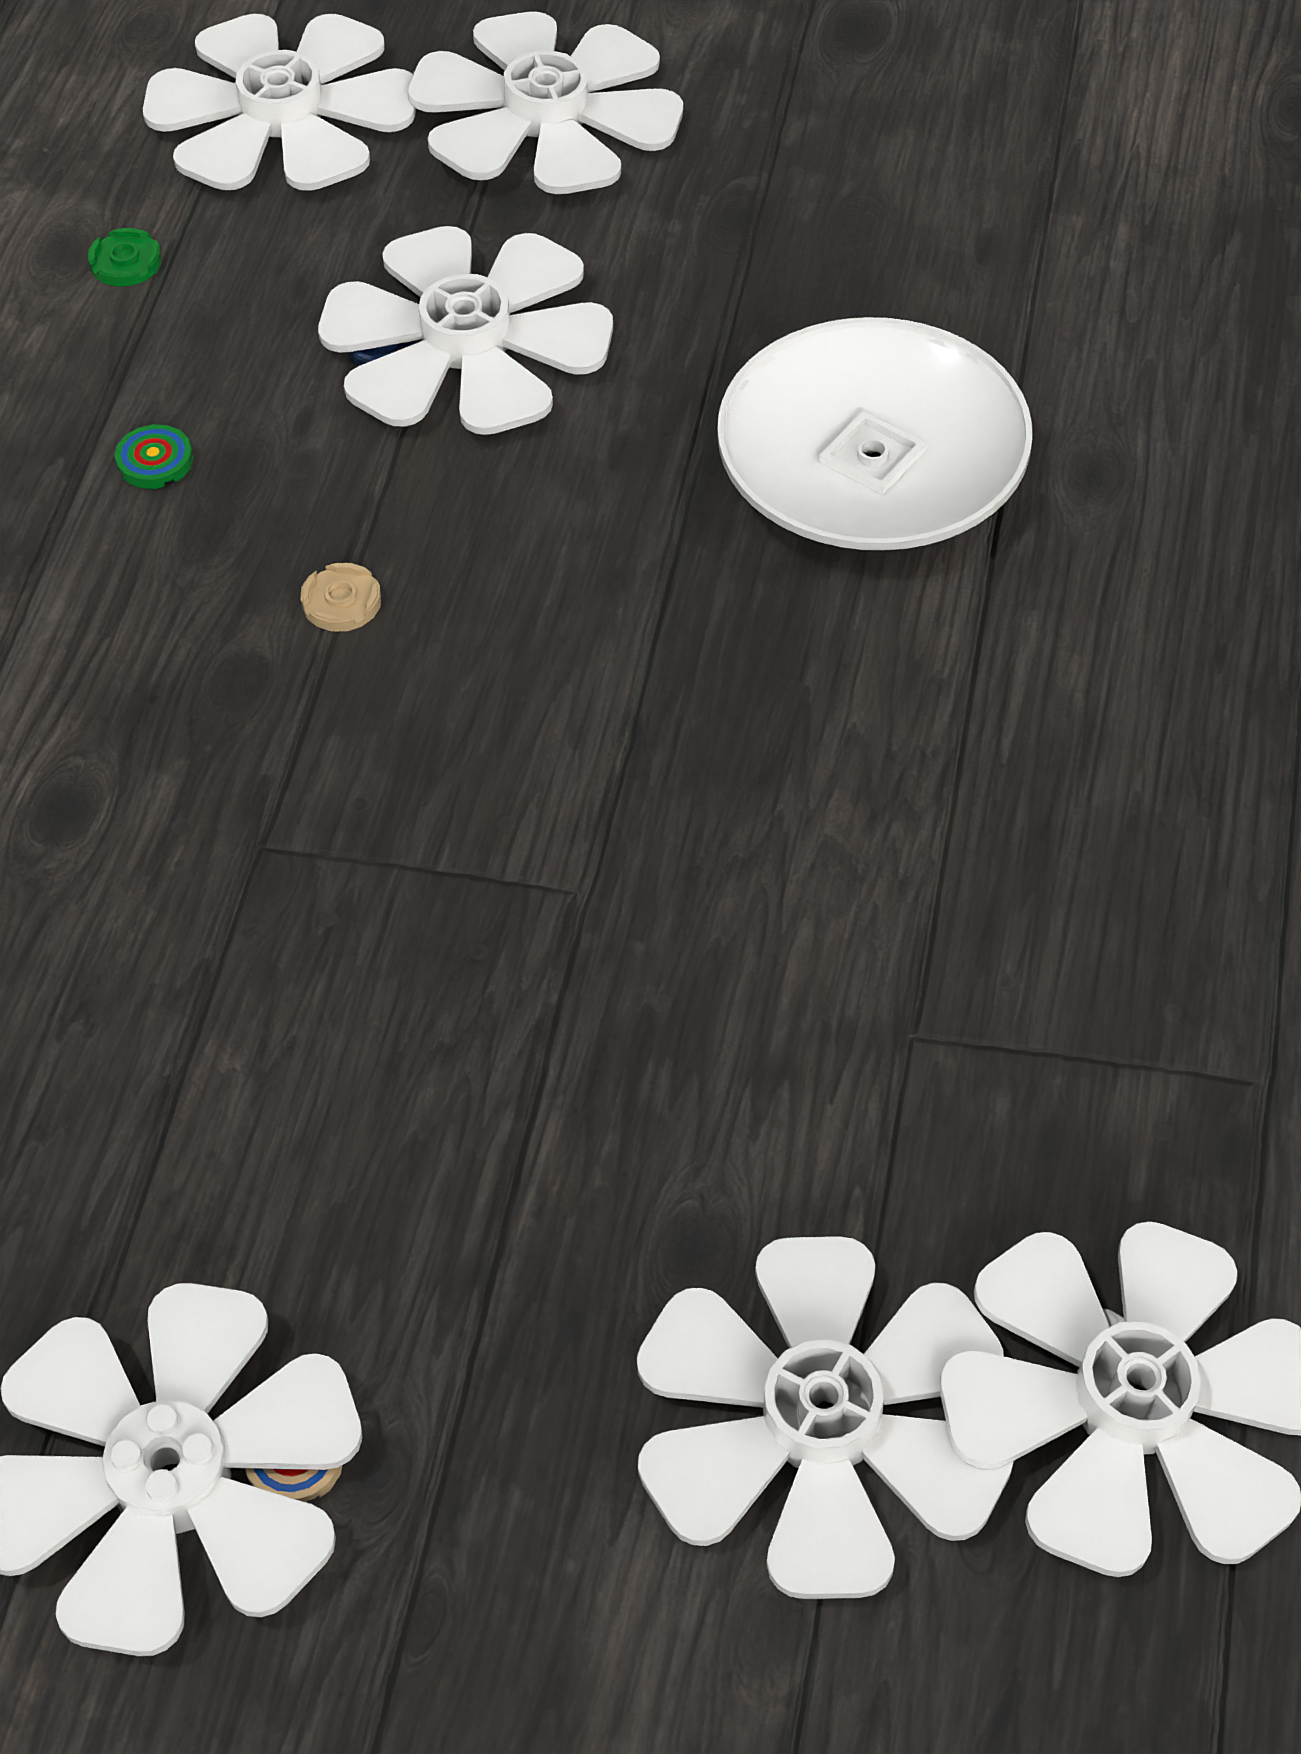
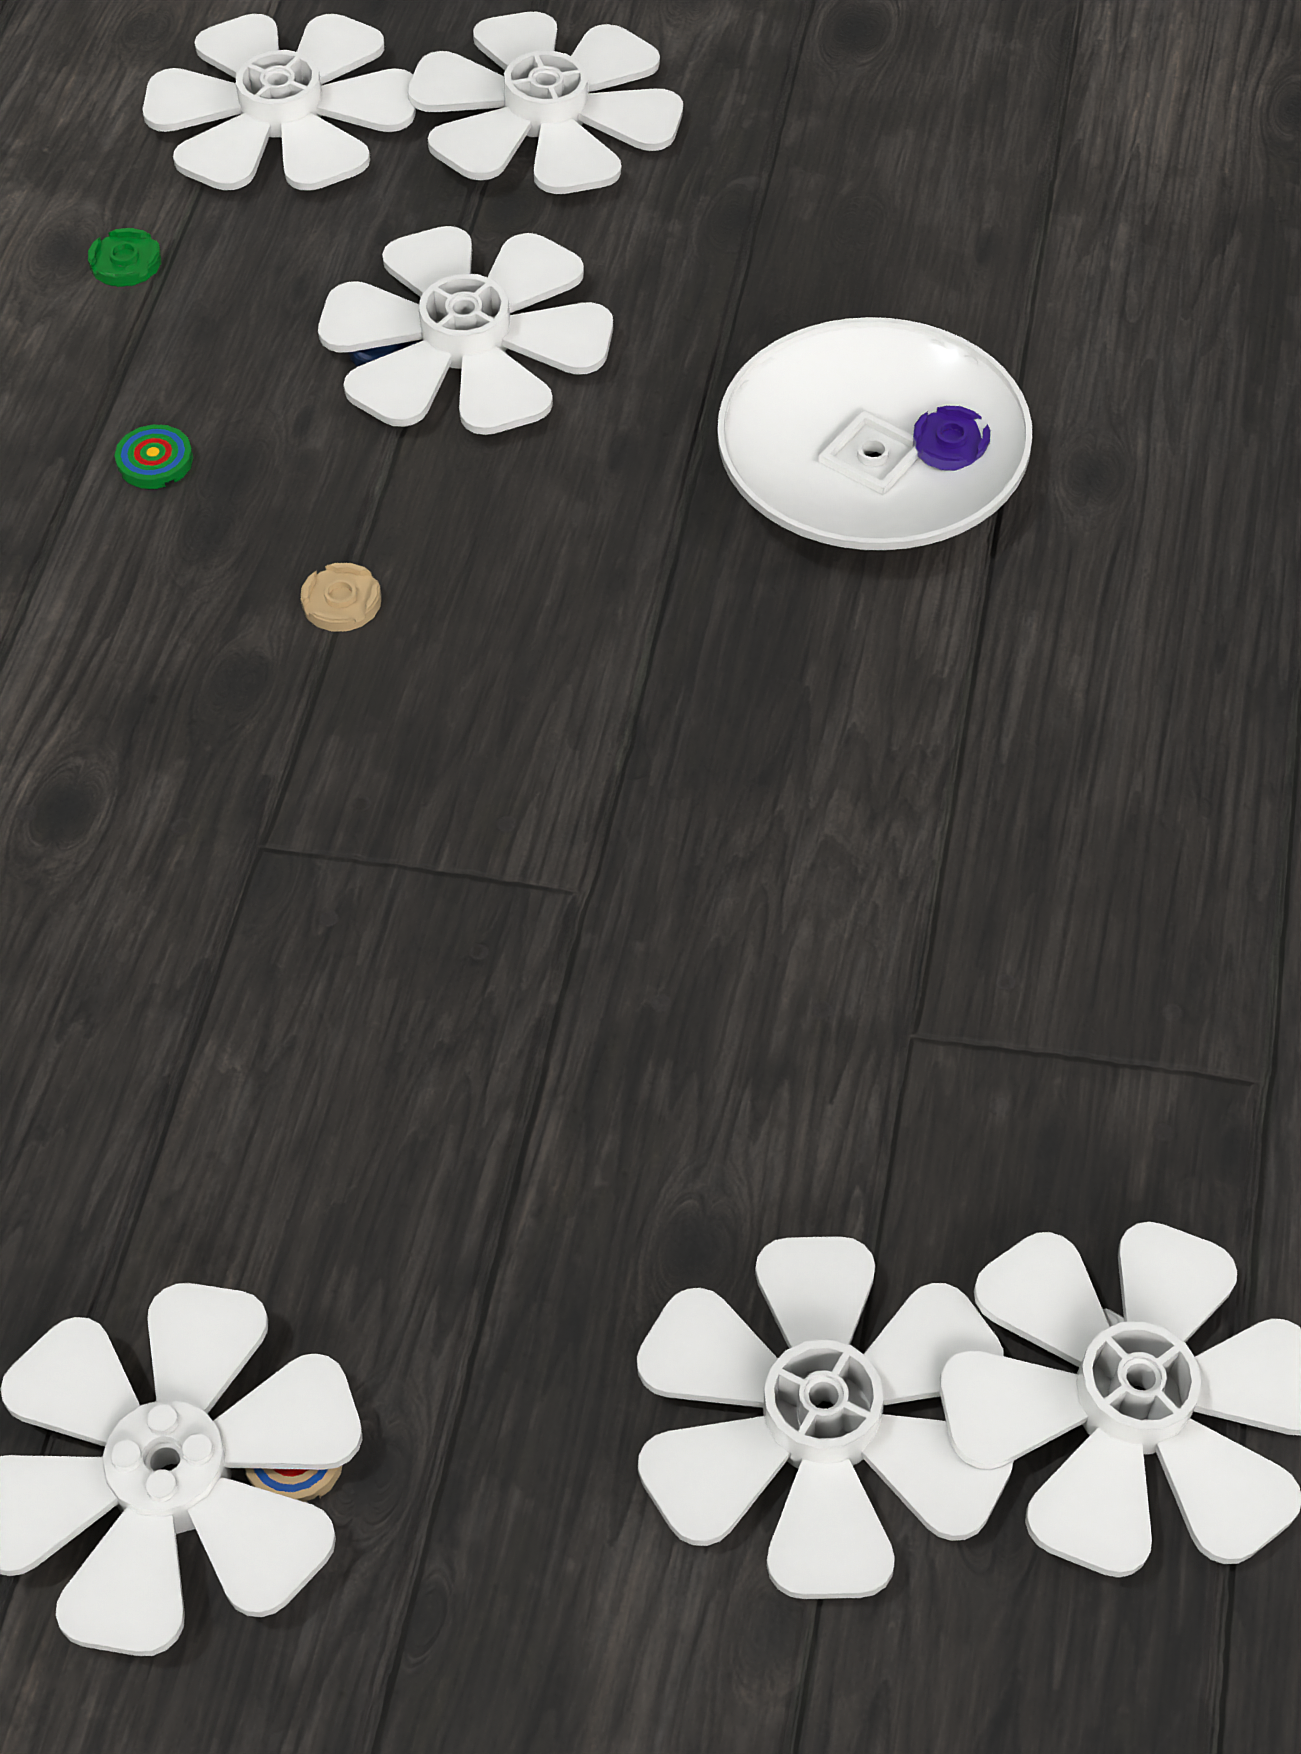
none -> dark purple tile [913,405,991,471]

